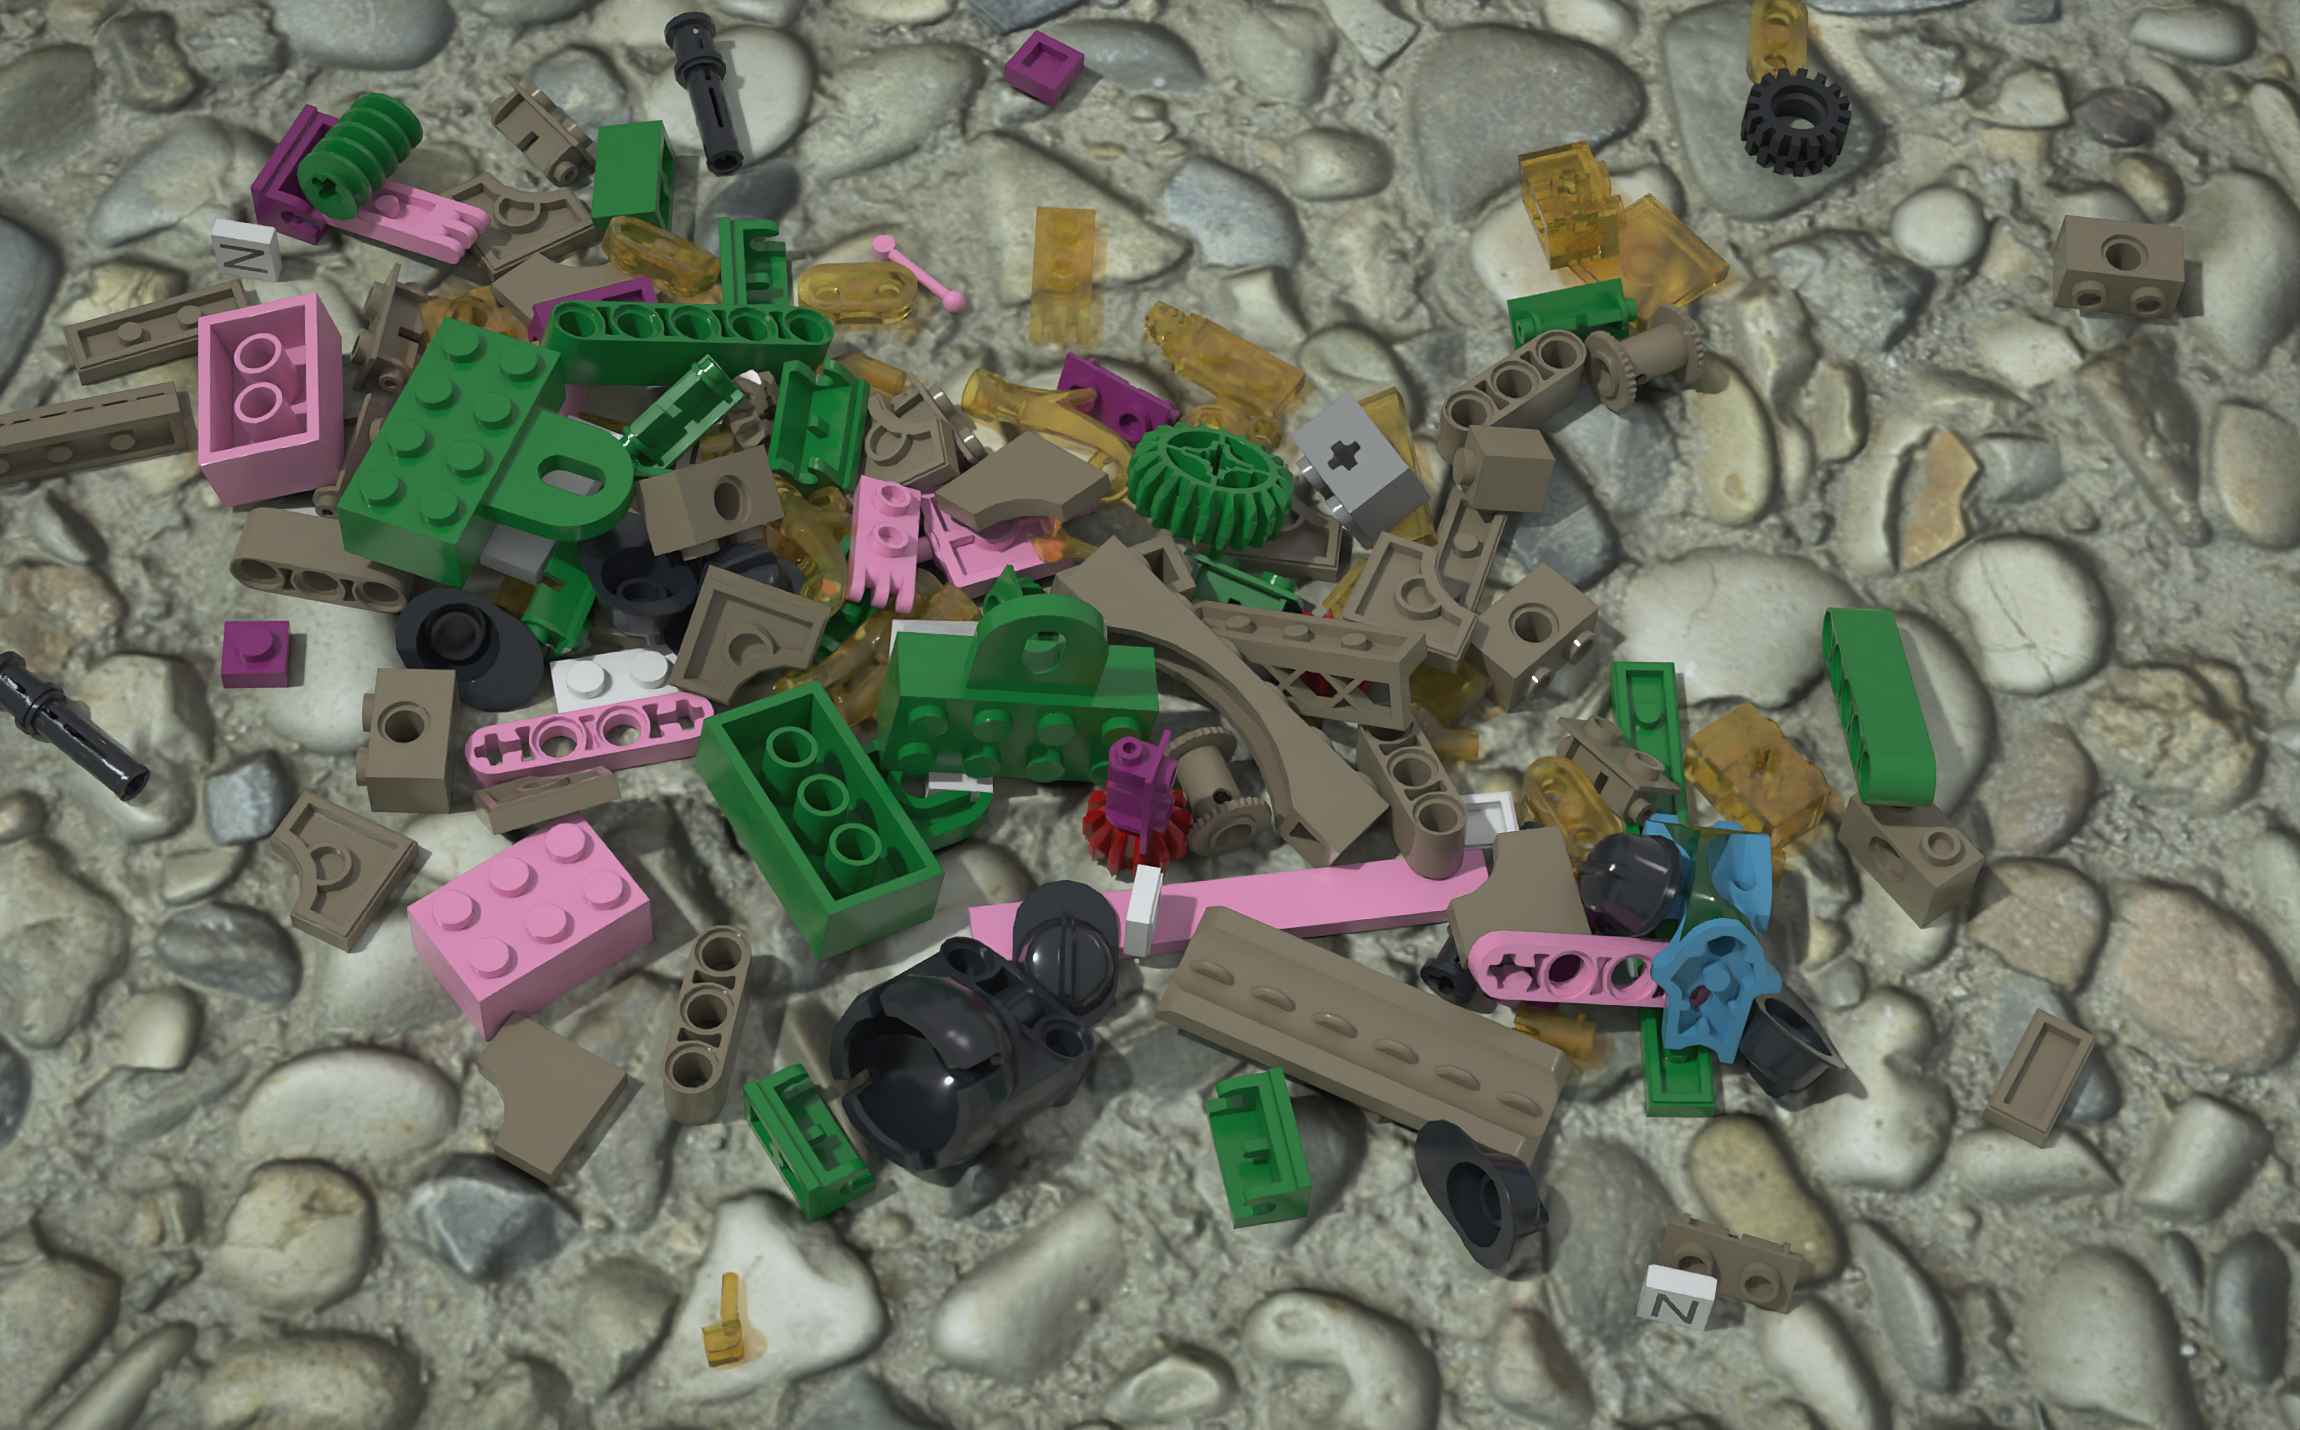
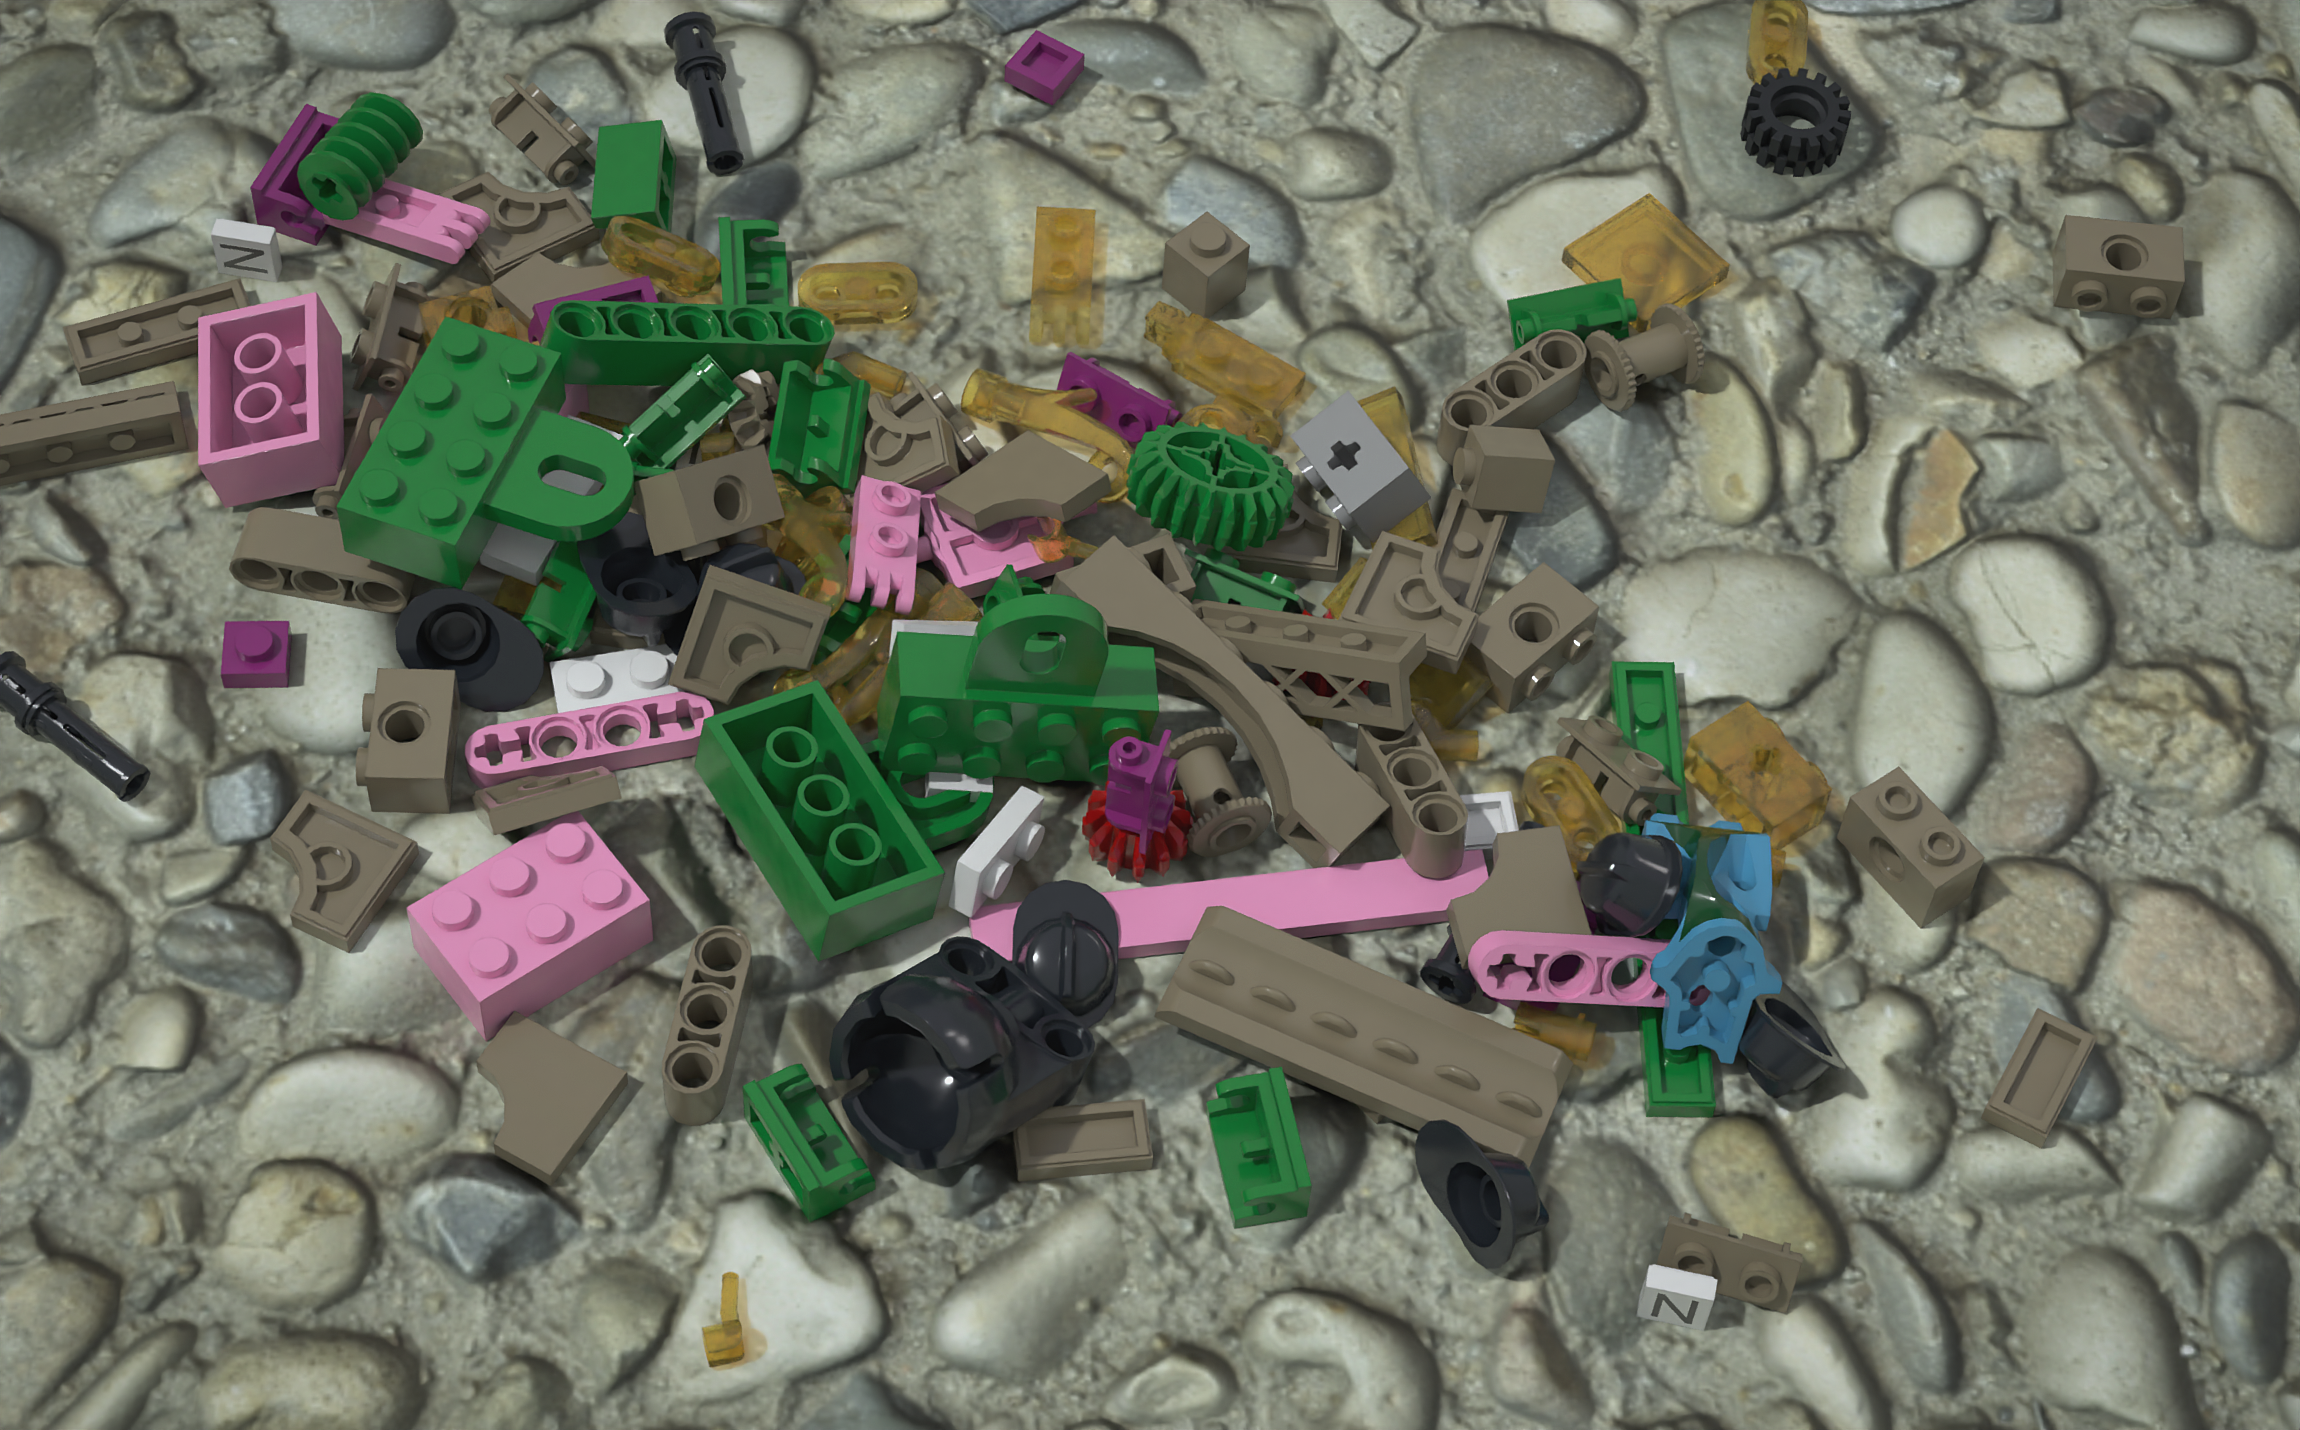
bright pink hinge [872,235,966,313] -> none
white tile [1123,864,1163,958] -> none
clear yellow brick [1518,140,1627,270] -> none
green beam [1822,607,1936,807] -> none
none -> white plate [949,786,1045,918]
none -> dark tan tile [1012,1099,1153,1182]
none -> dark tan brick [1162,211,1250,322]

